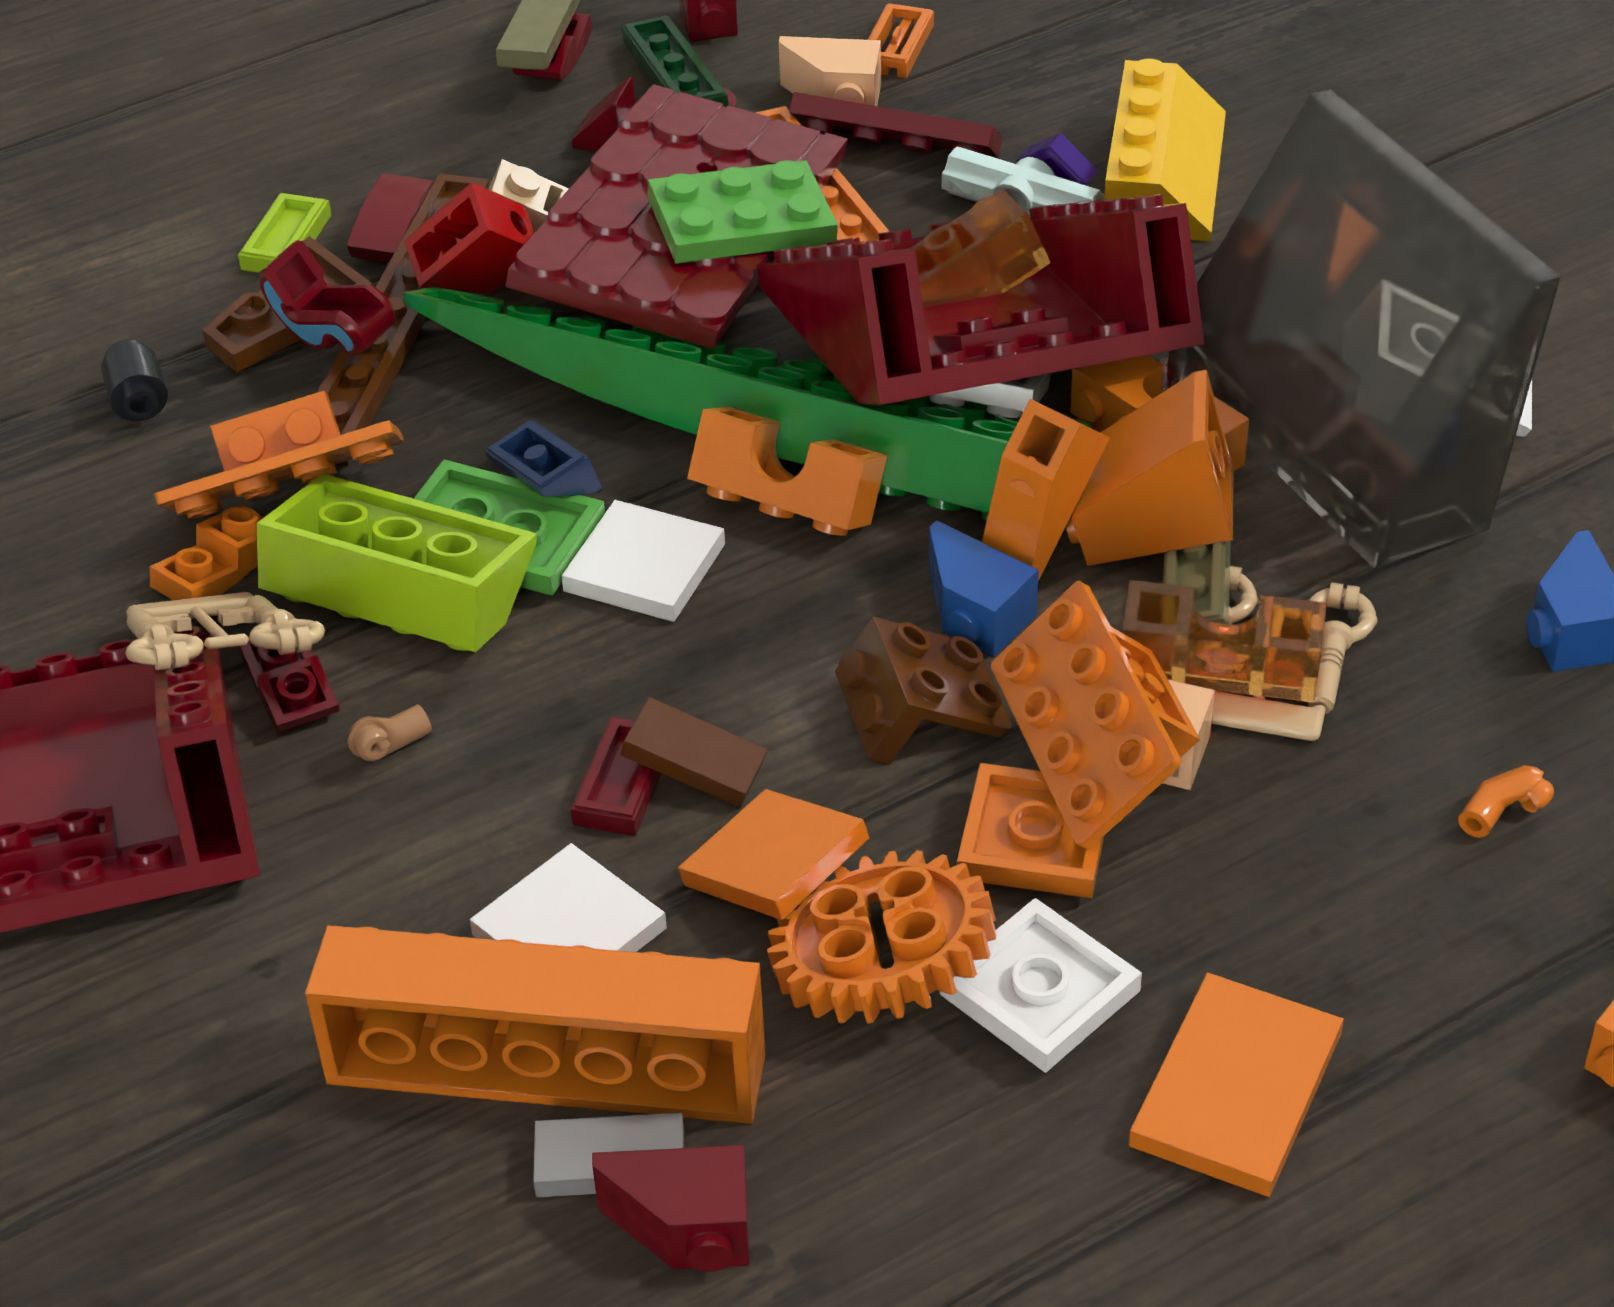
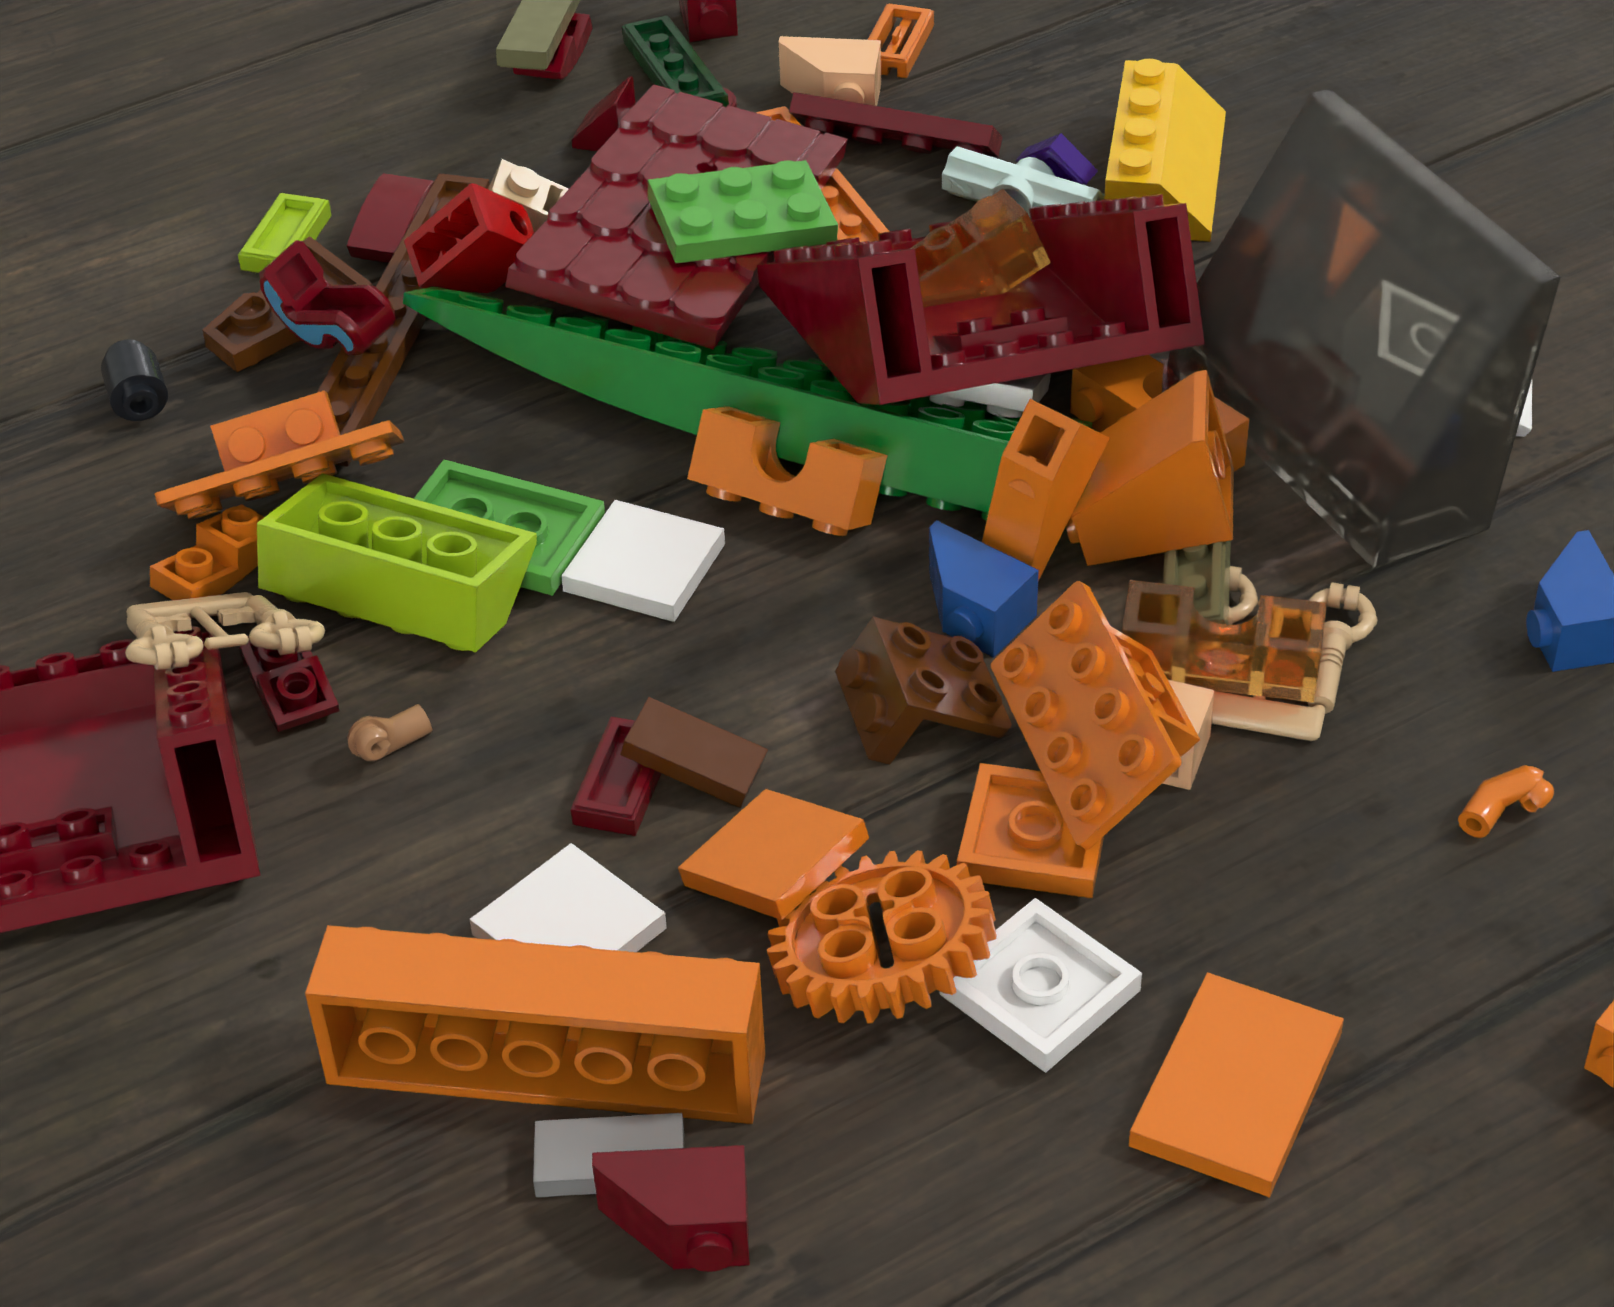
dark blue slope [485,420,603,497] -> none

